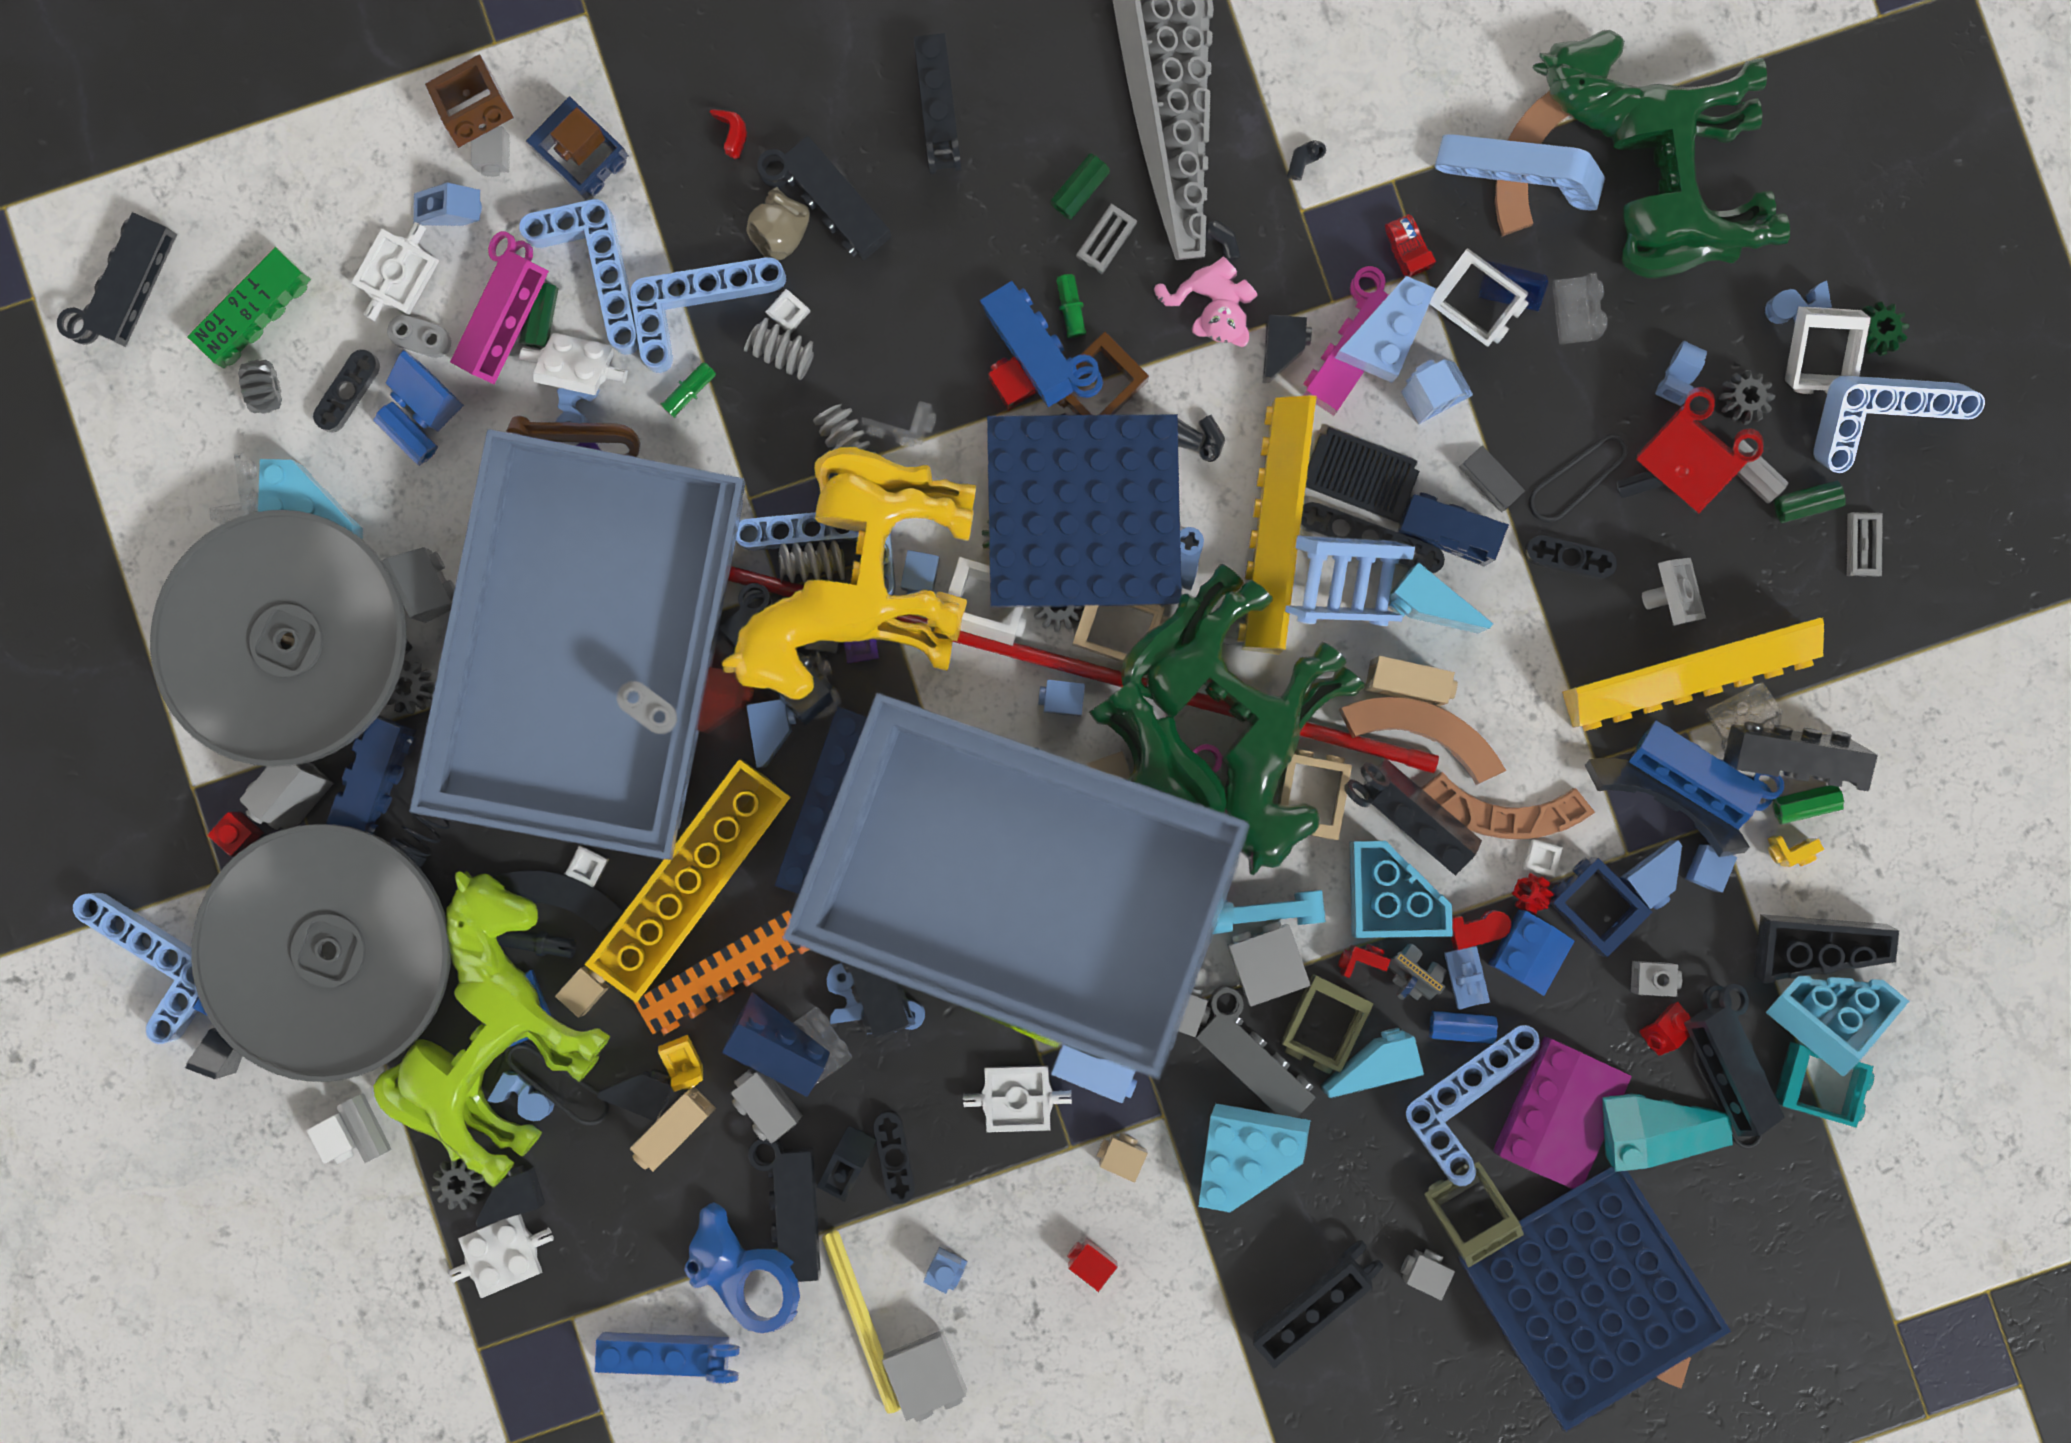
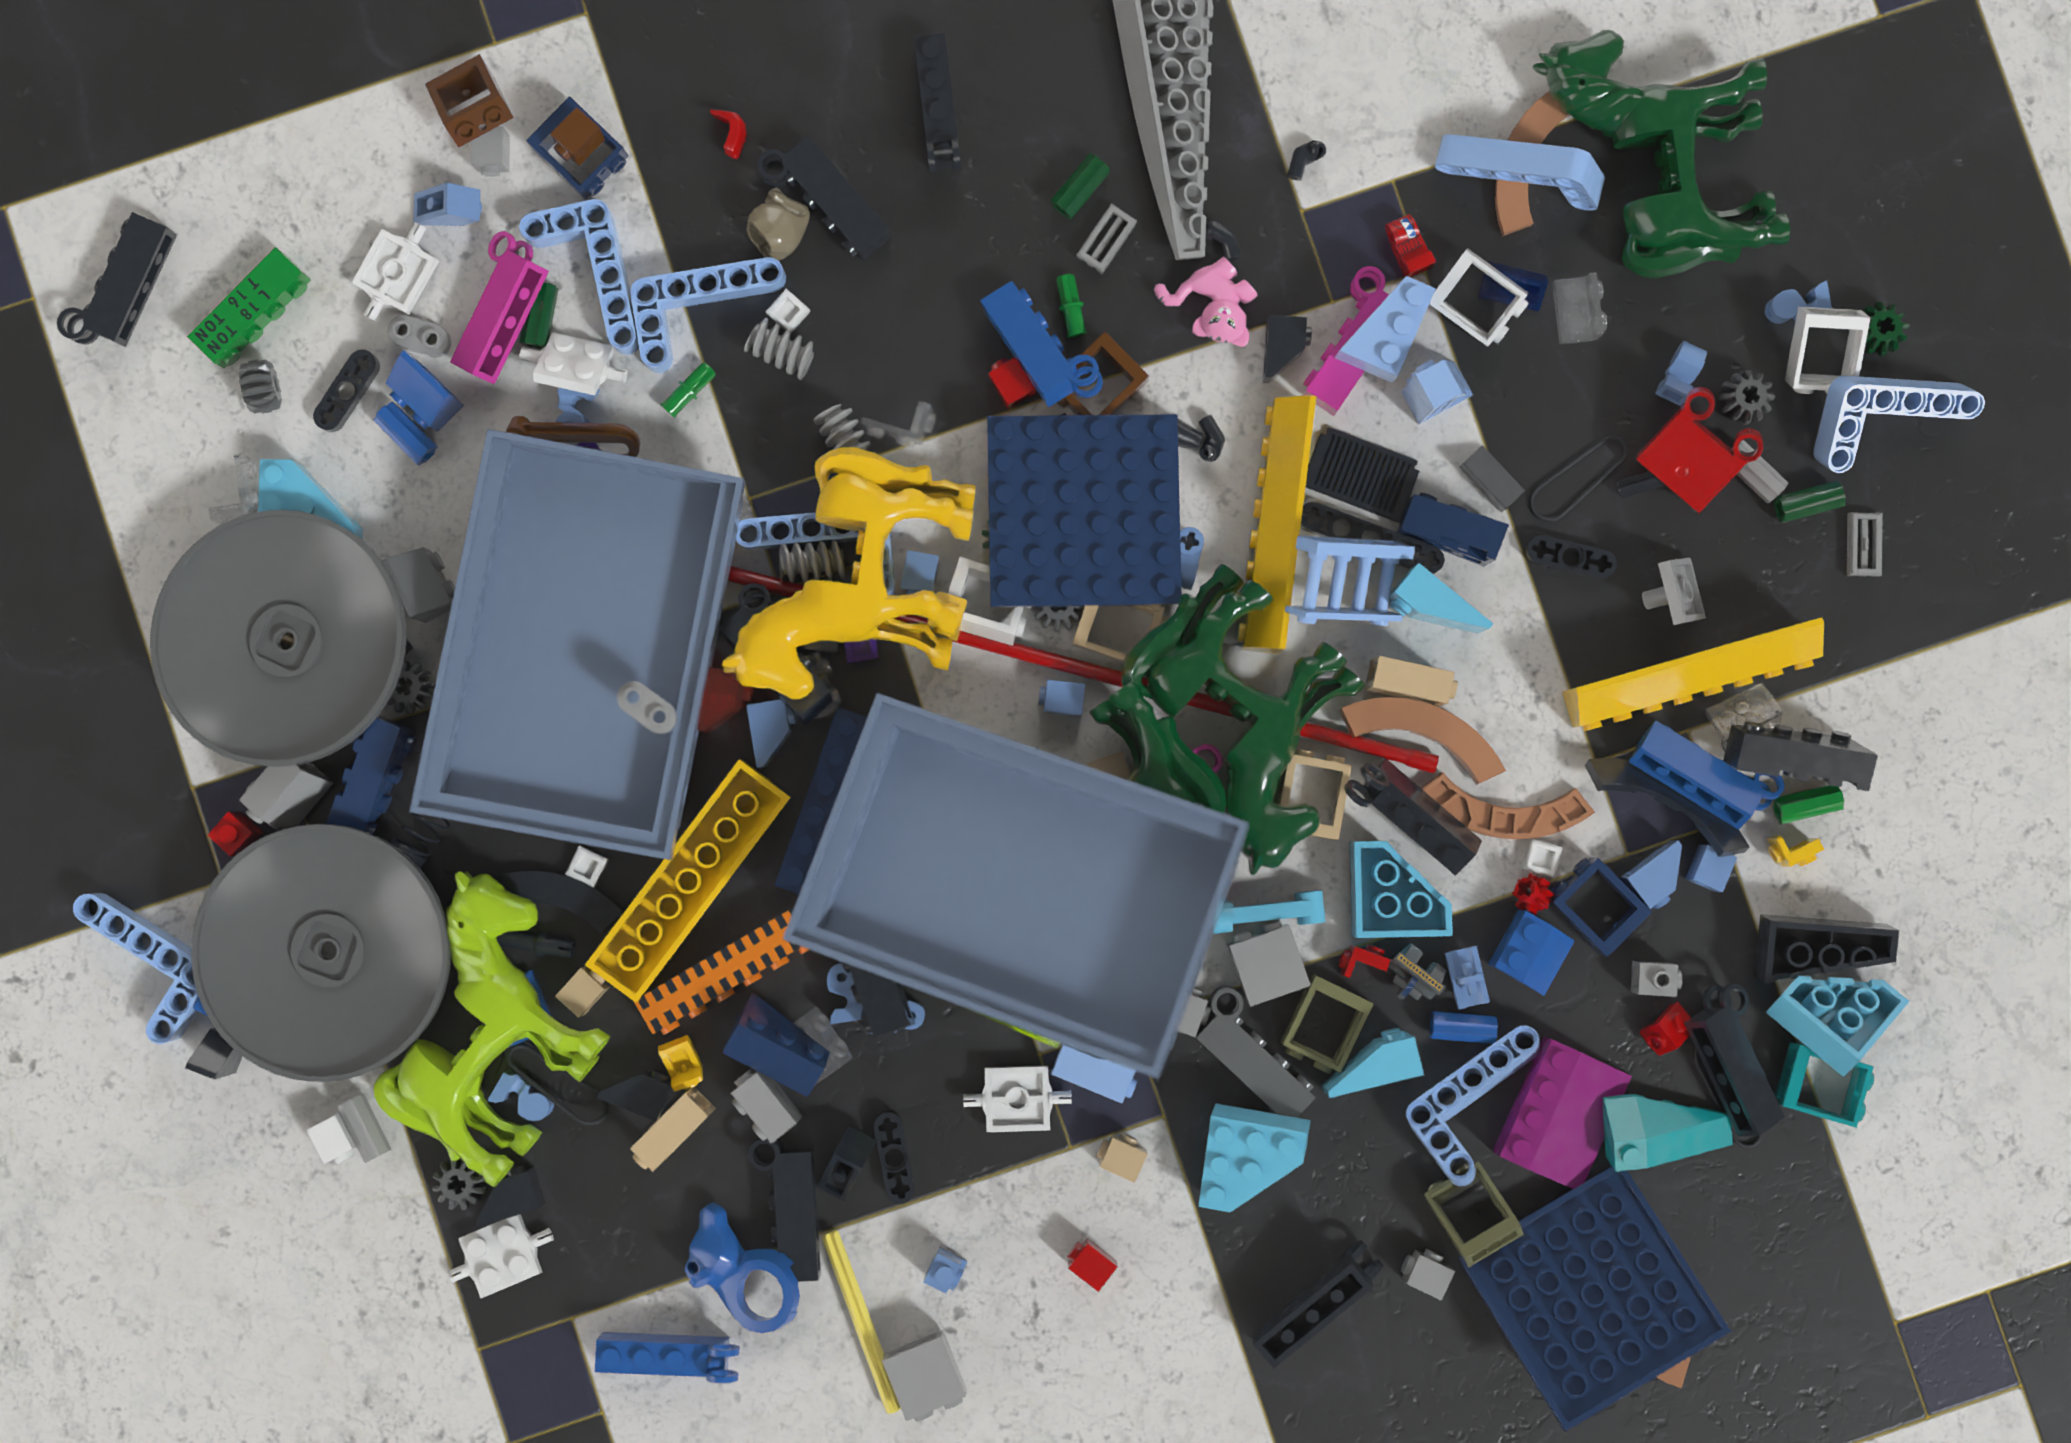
red leg [1450,910,1511,950] -> none

